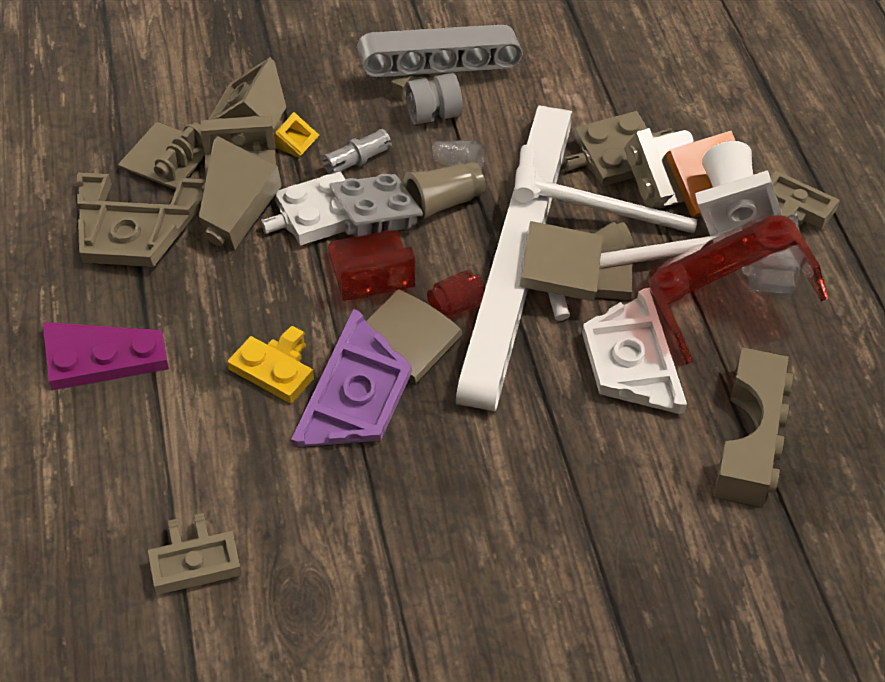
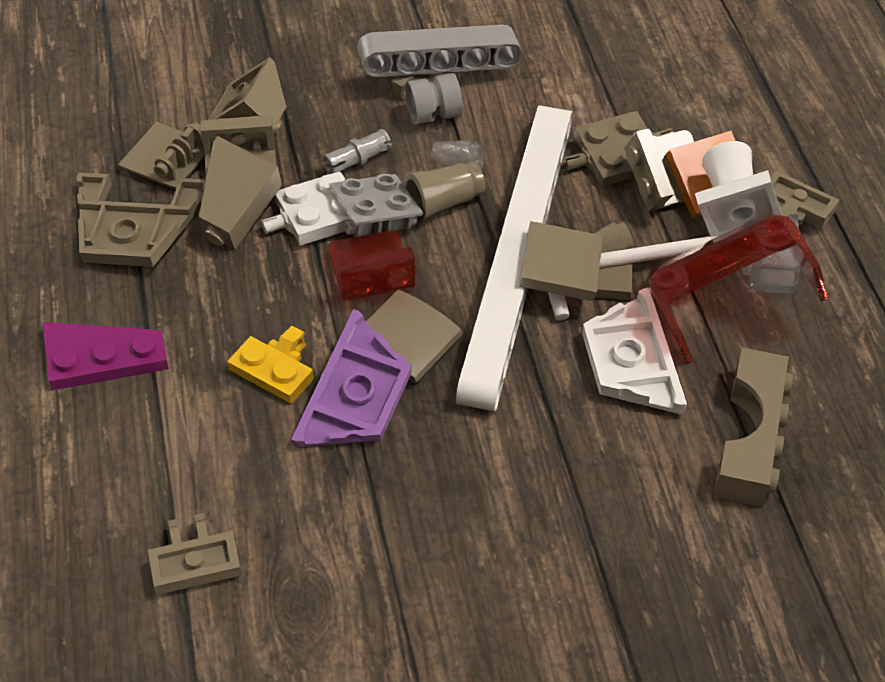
yellow slope [274,112,319,158] -> none
clear red brick [427,270,485,318] -> none
white bar [514,144,697,233] -> none

